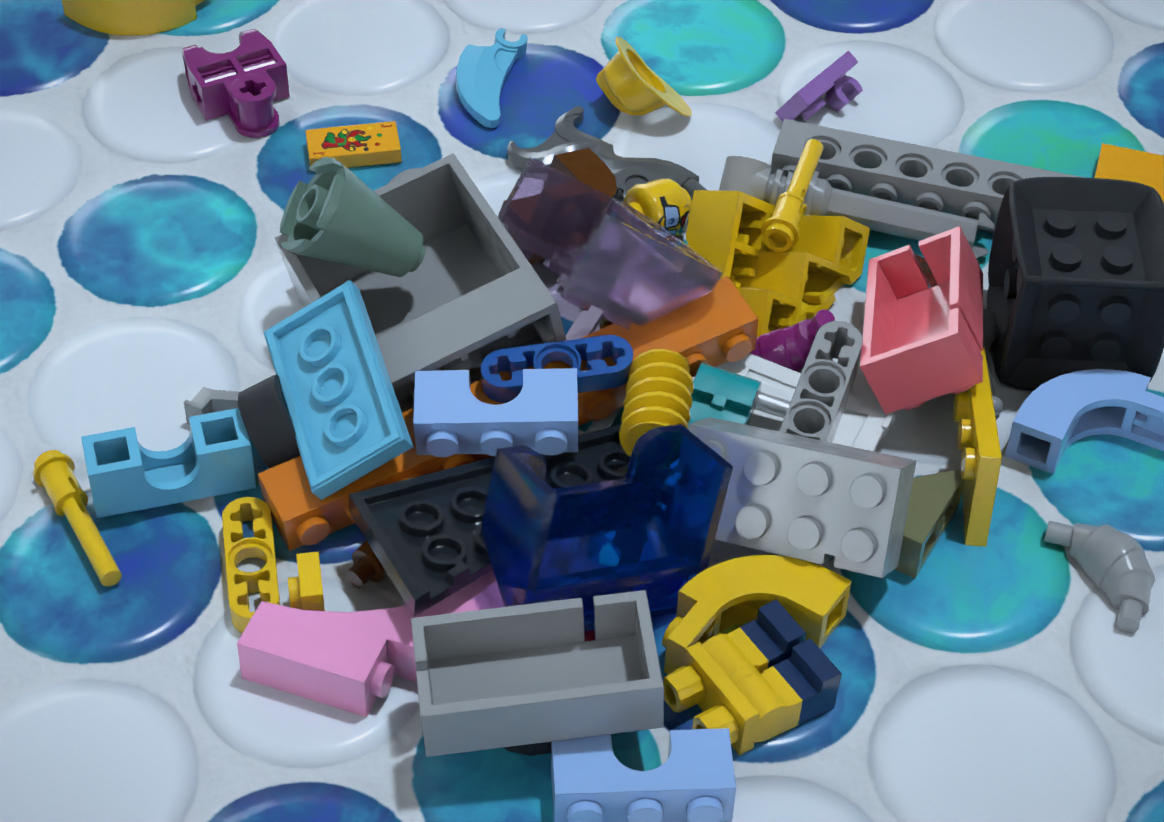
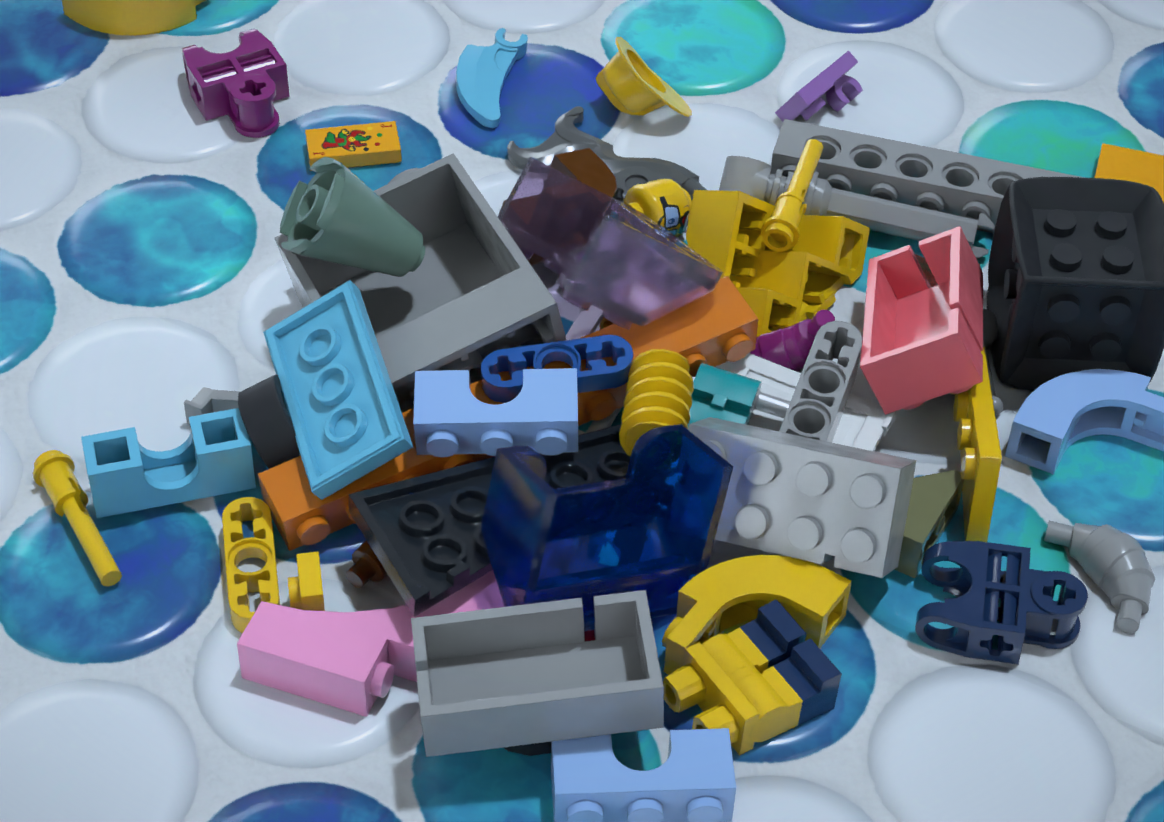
none -> dark blue piece [915,541,1088,665]

